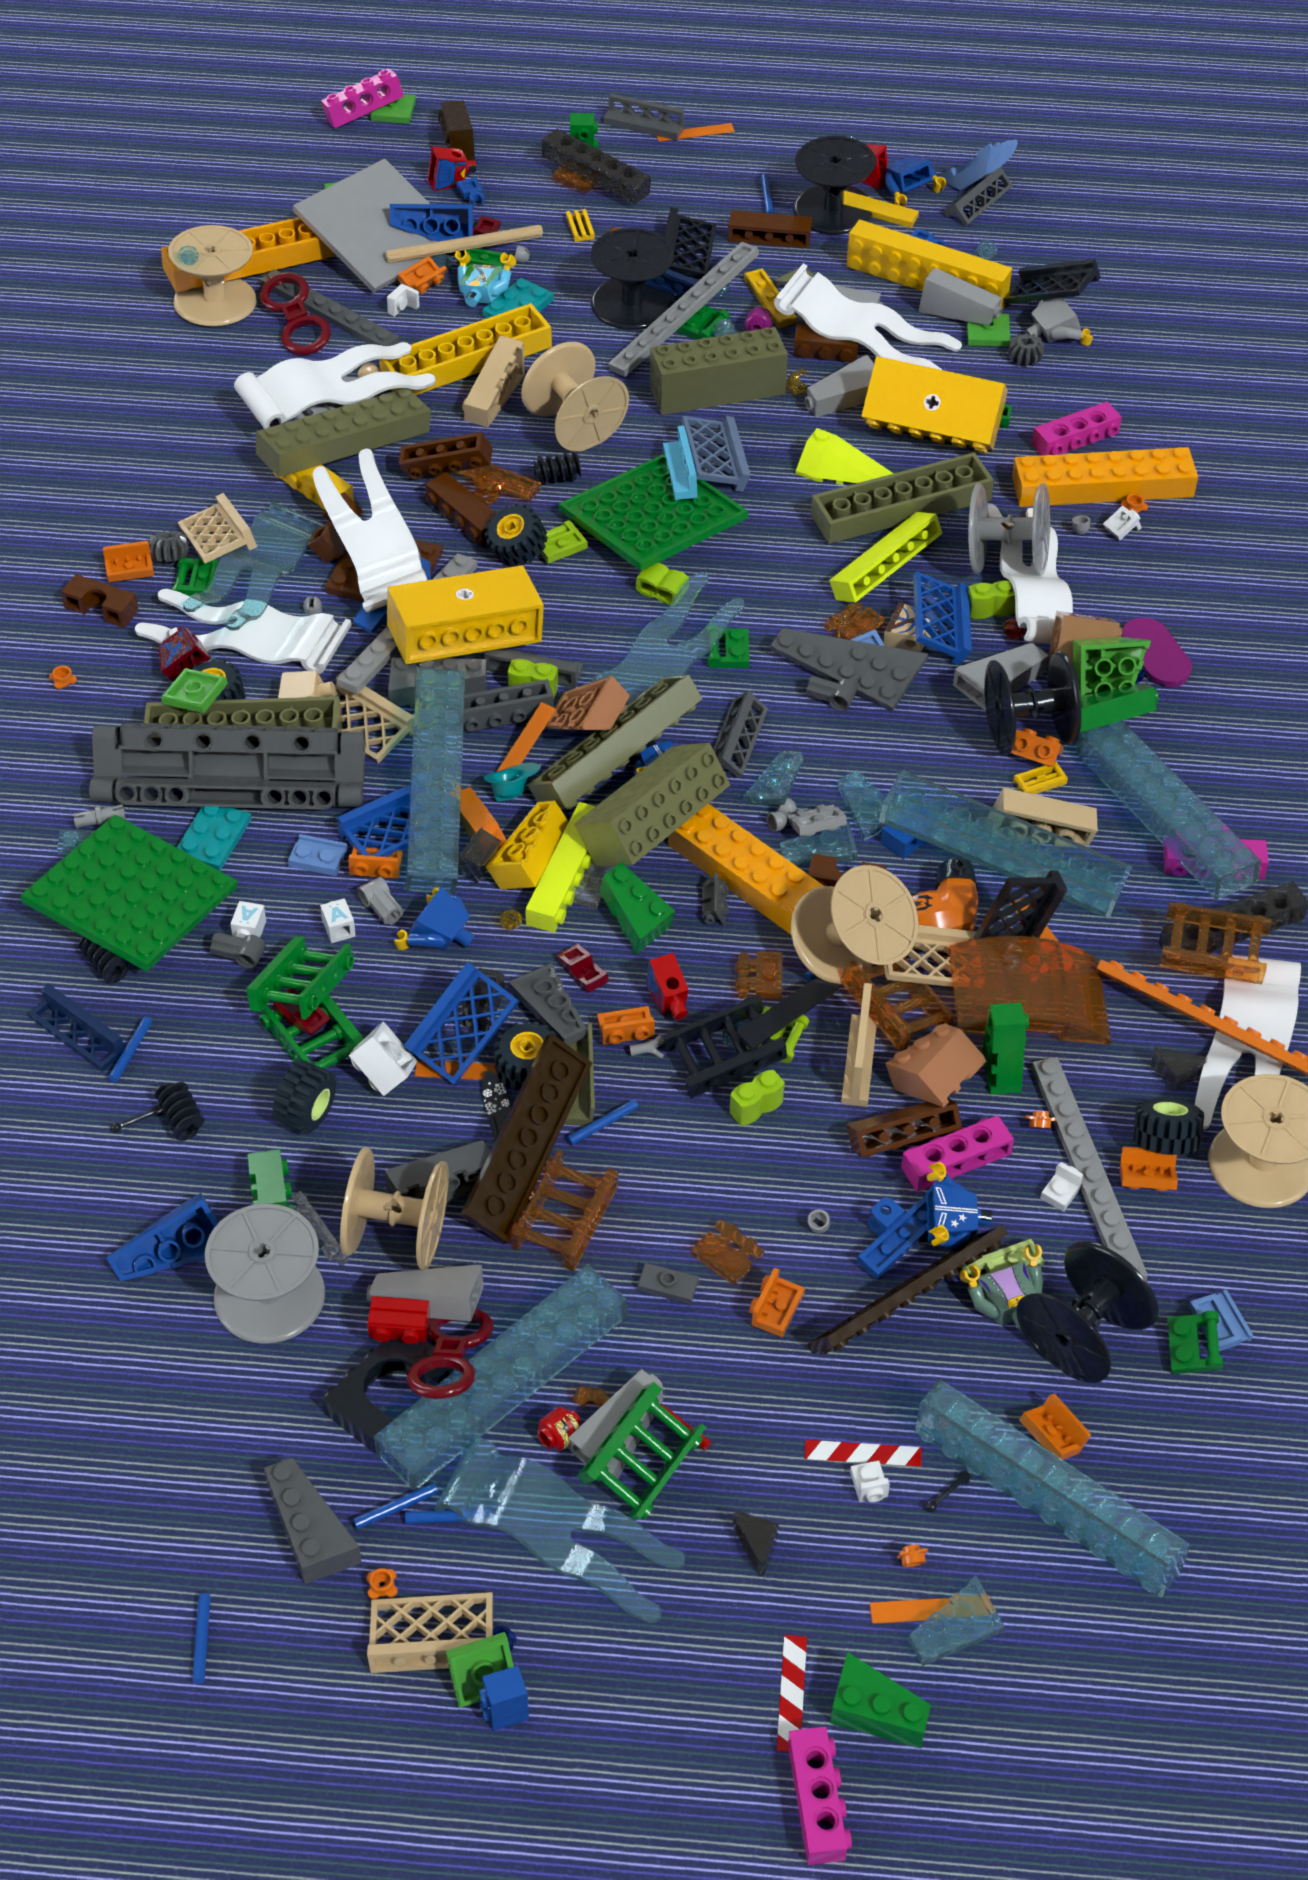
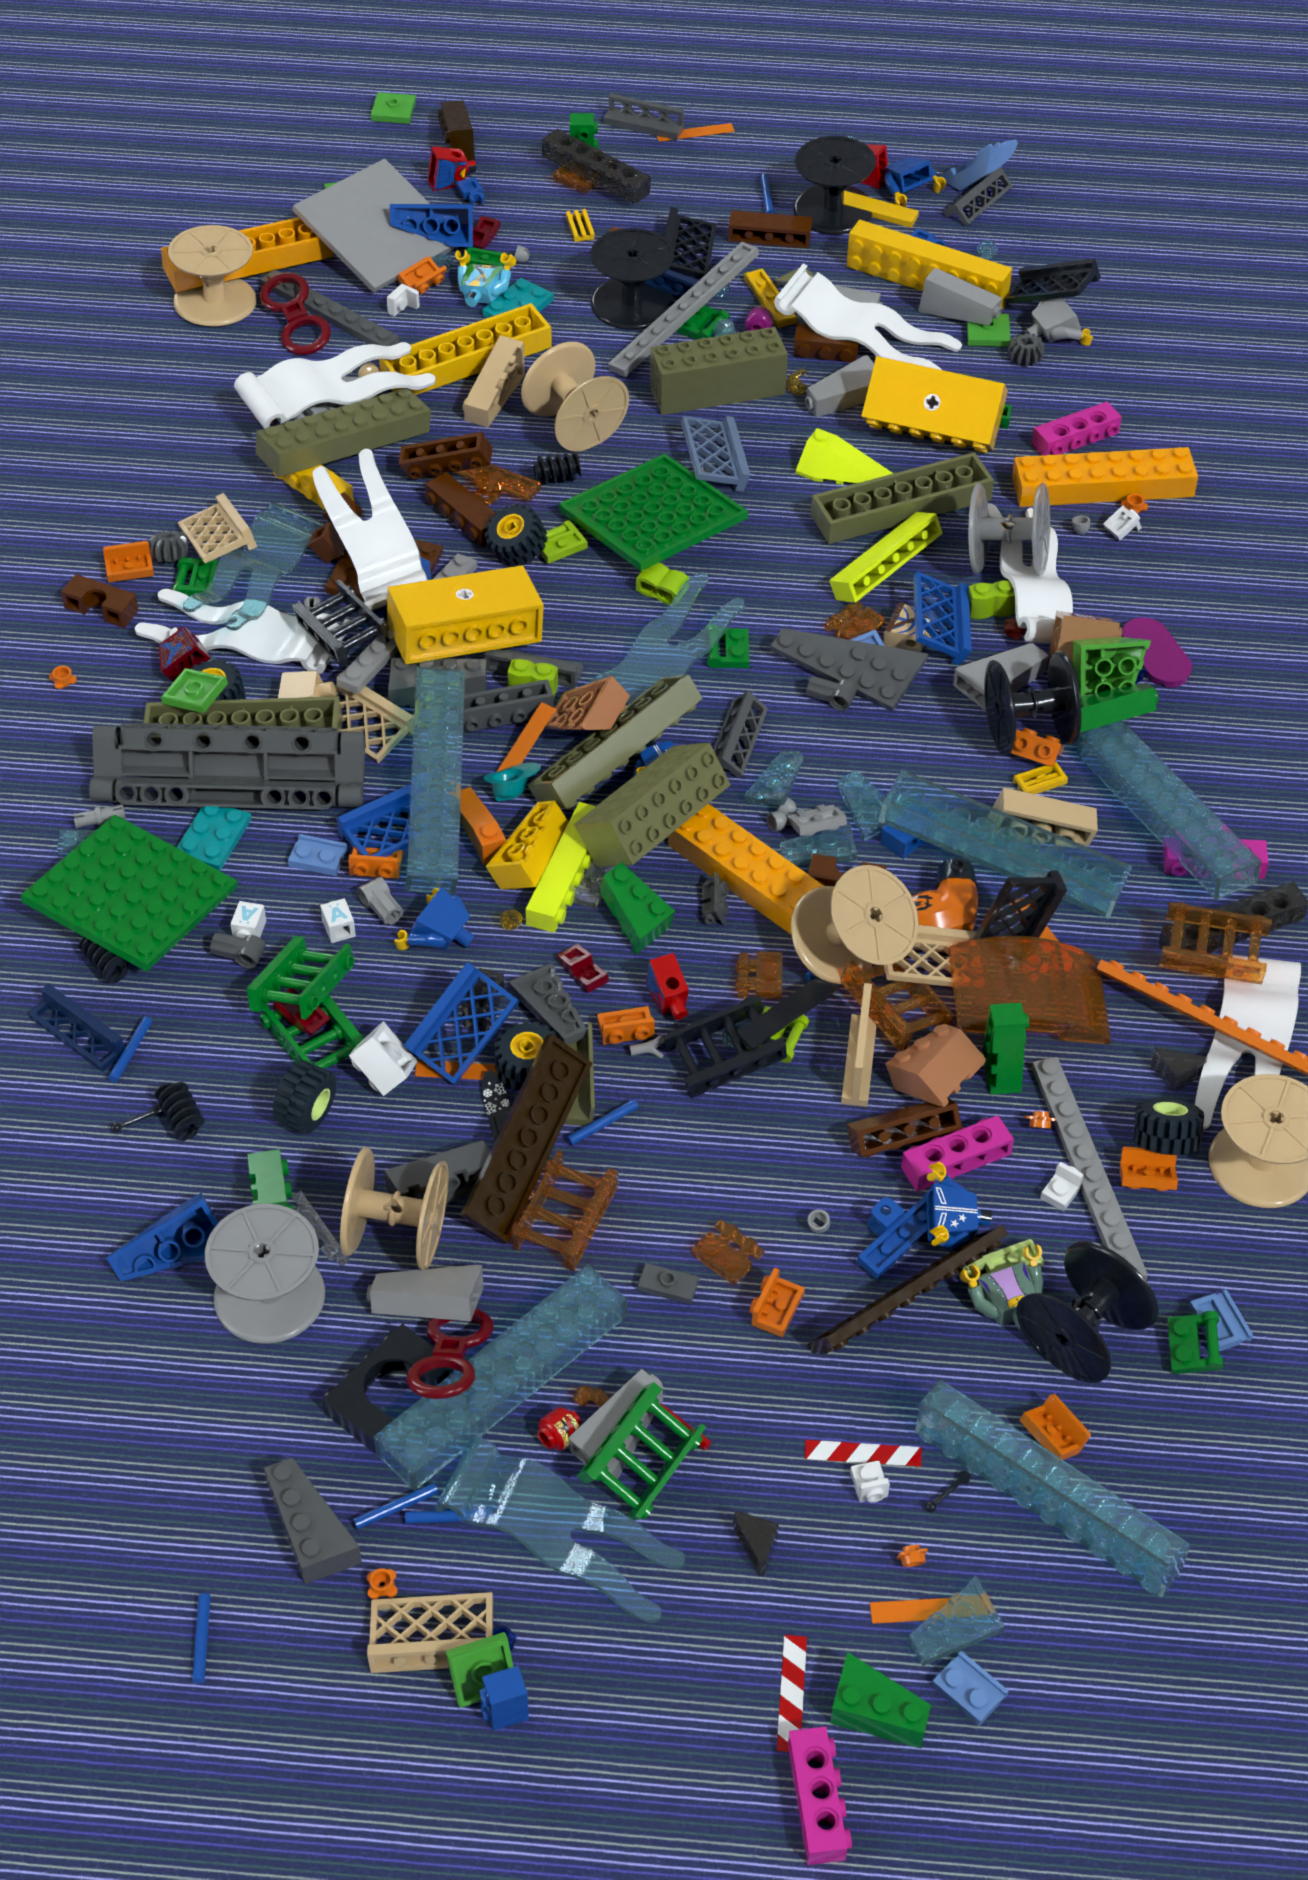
clear light blue plate [178,246,199,265] -> none
dark pink brick [321,69,404,128] -> none
red brick [367,1296,430,1344] -> none
tan axle [385,225,543,263] -> none
clear smoke slope [457,828,502,884] -> none
medium azure fence [663,426,697,500] -> none
lime brick [729,1070,785,1126] -> none
none -> black fence [292,579,390,668]
none -> medium blue plate [932,1651,1009,1726]

